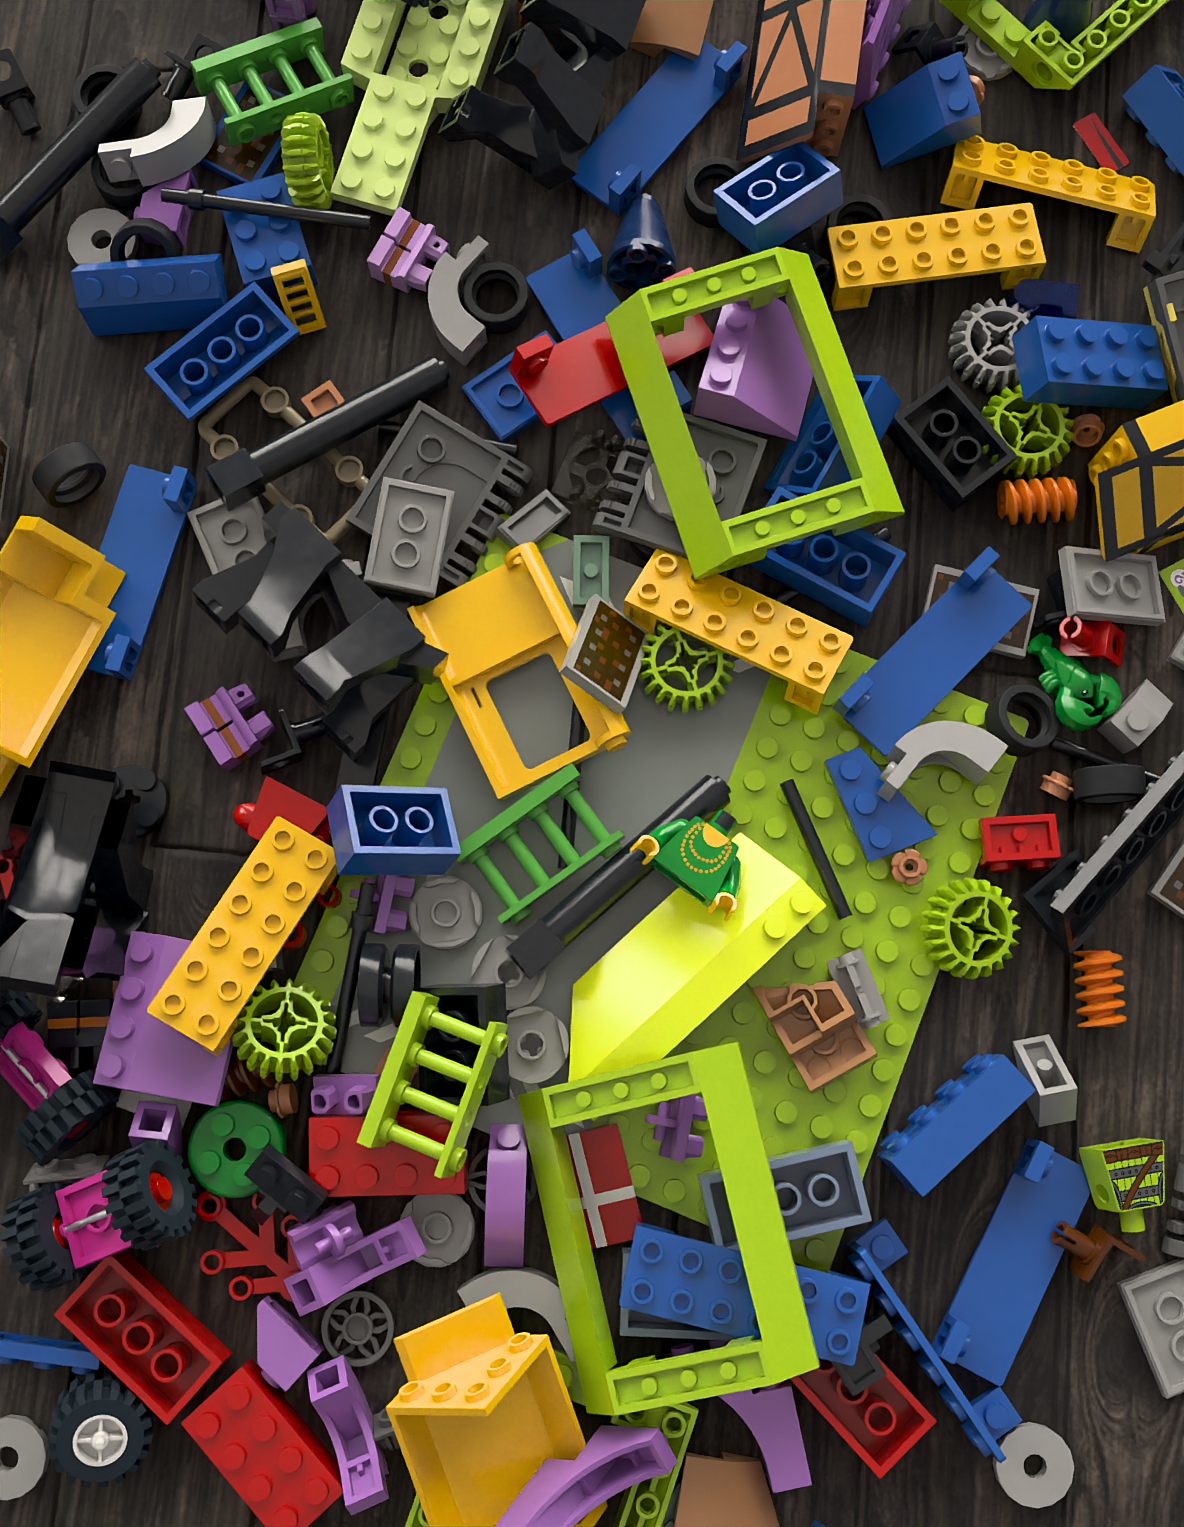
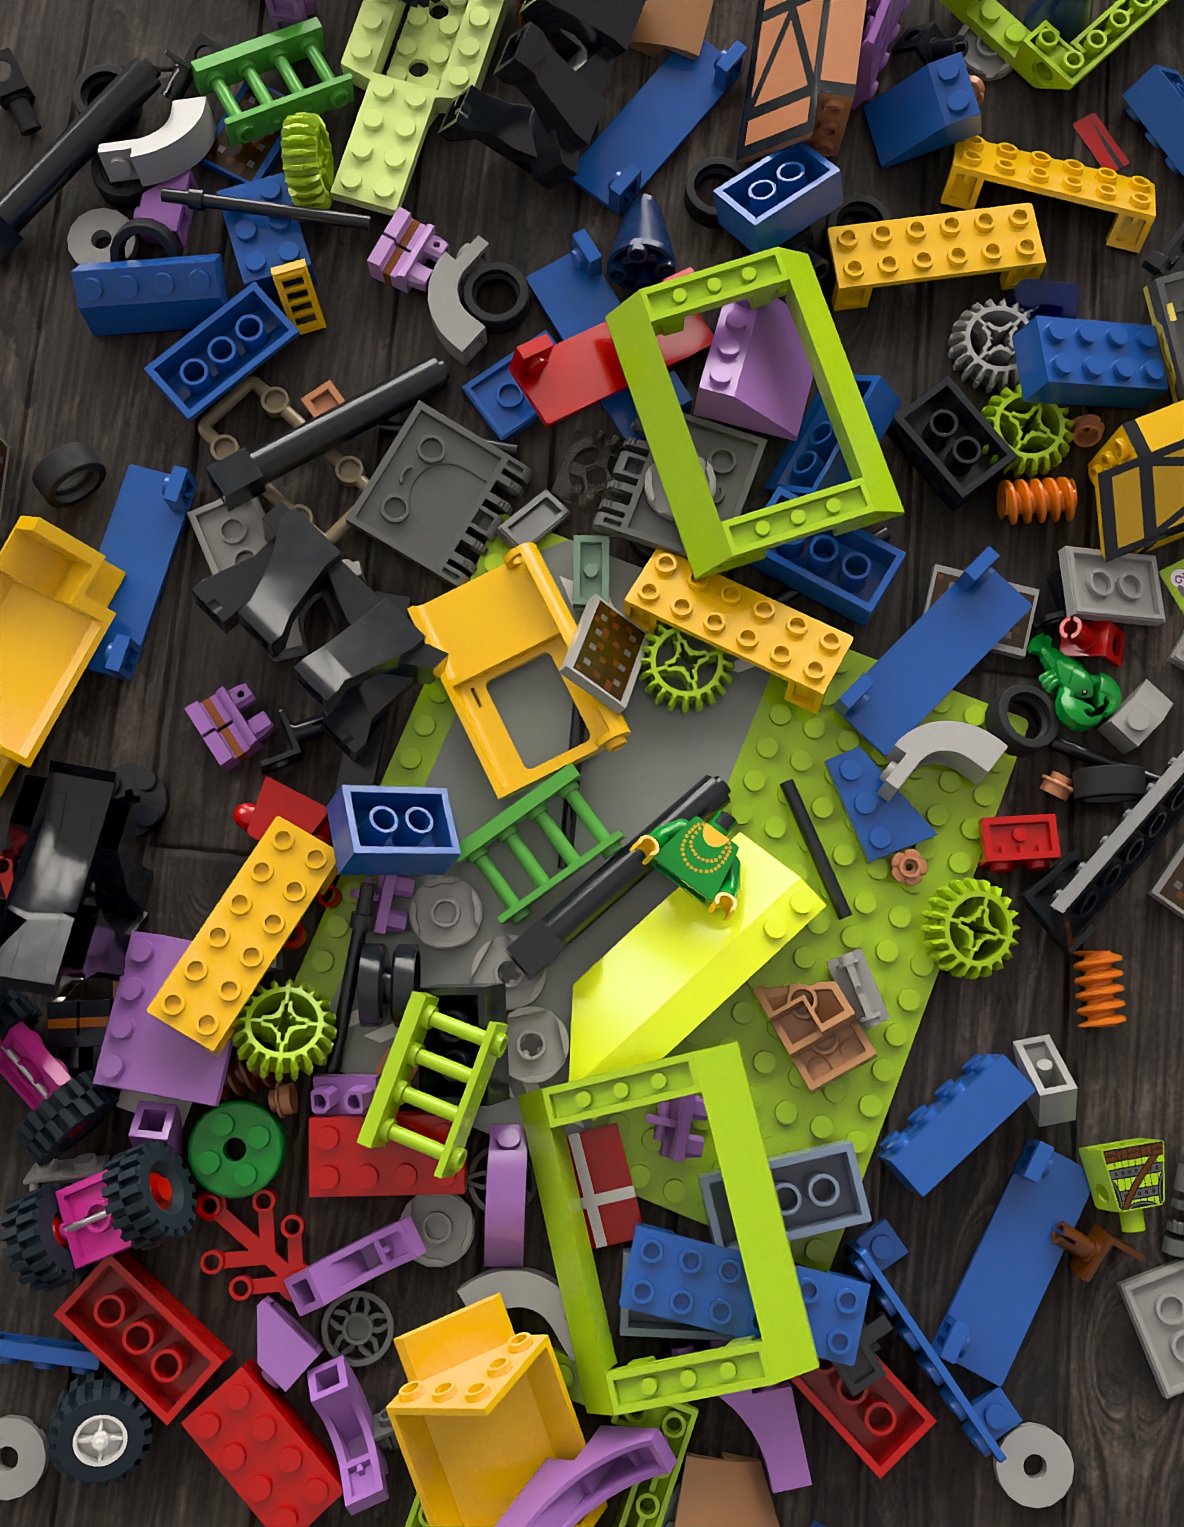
black hinge [244,1144,329,1226] -> none
medium lavender hips [287,1200,364,1271] -> none
light grey tile [363,476,455,598] -> none

